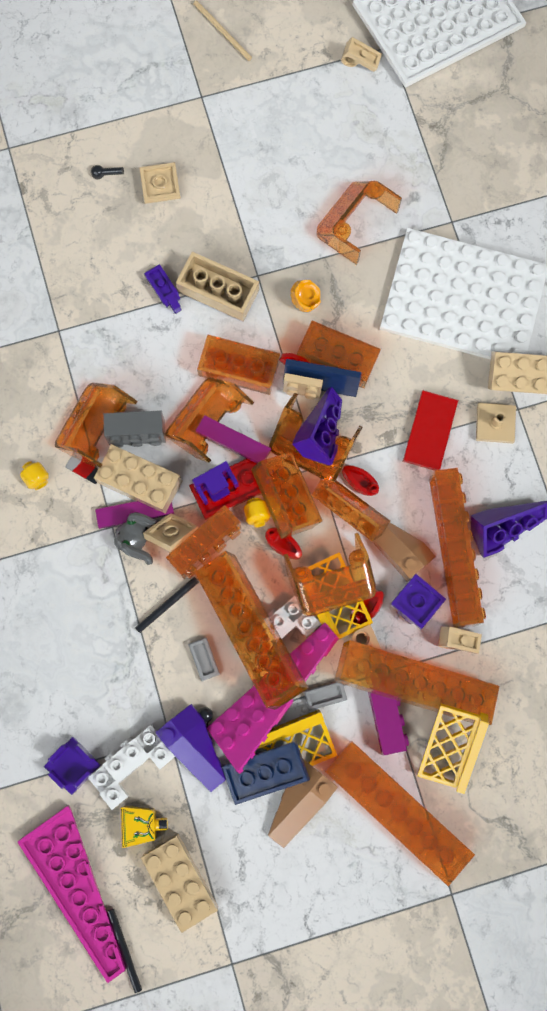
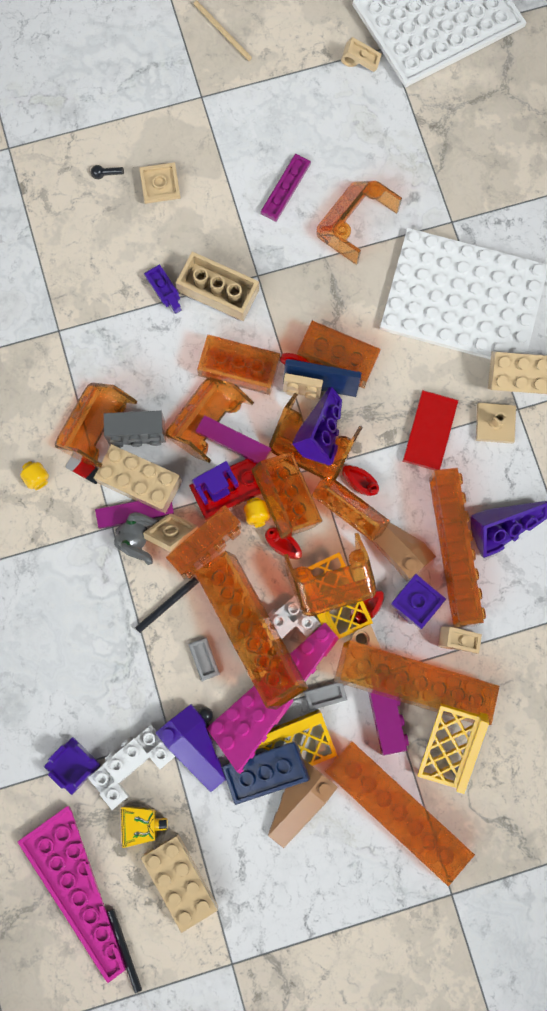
light orange hair [290,280,321,312] -> none
none -> magenta tile [261,153,311,222]

